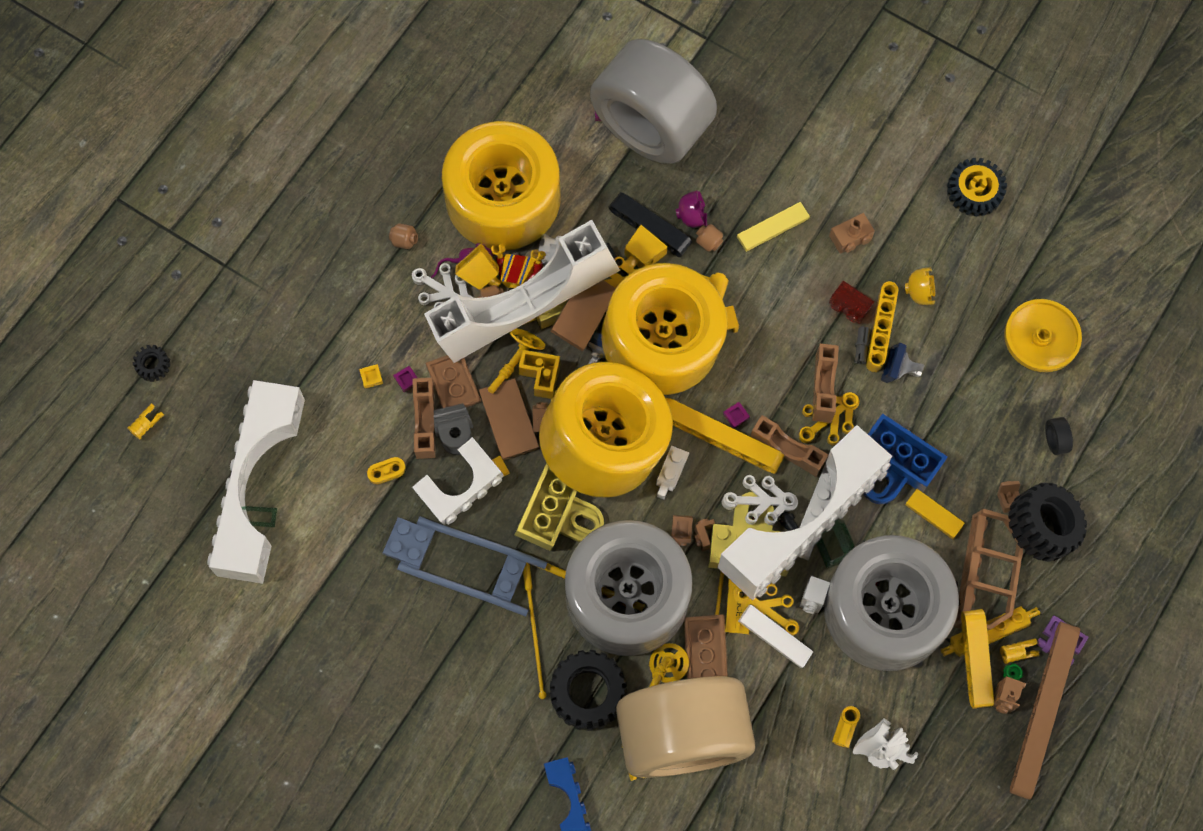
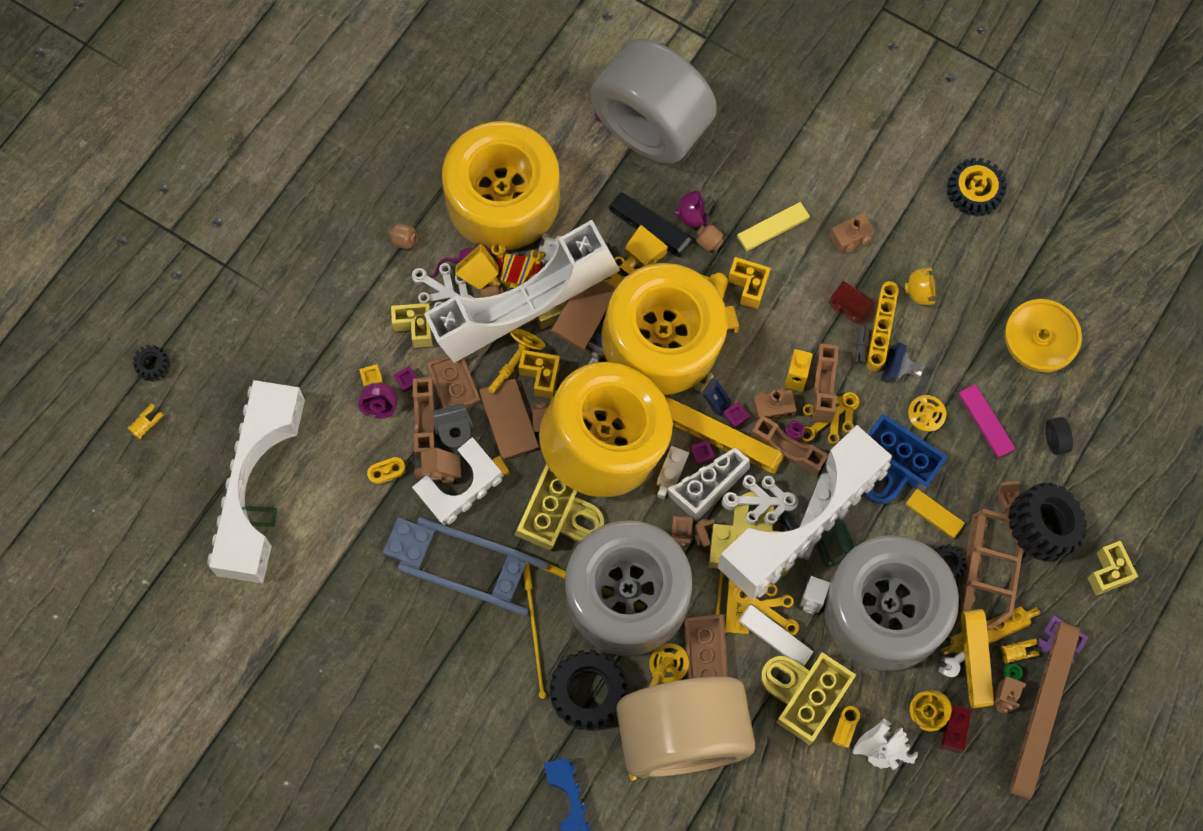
none -> magenta cylinder [358,382,397,419]
none -> light yellow brick [391,303,433,348]
none -> medium nougat brick [414,448,462,484]
none -> white wedge [667,448,750,521]
none -> magenta plate [690,440,715,466]
none -> dark blue piece [694,372,731,416]
none -> yellow brick [728,257,771,309]
none -> medium nougat brick [753,389,796,422]
none -> light yellow brick [761,652,856,745]
none -> yellow torso [784,349,813,392]
none -> magenta plate [786,421,805,440]
none -> yellow dish [908,395,946,432]
none -> yellow cylinder [909,689,952,732]
none -> black tyre [935,544,967,580]
none -> white piece [939,652,965,677]
none -> dark red brick [940,705,972,754]
none -> dark pink tile [958,384,1015,459]
none -> light yellow brick [1088,541,1138,596]

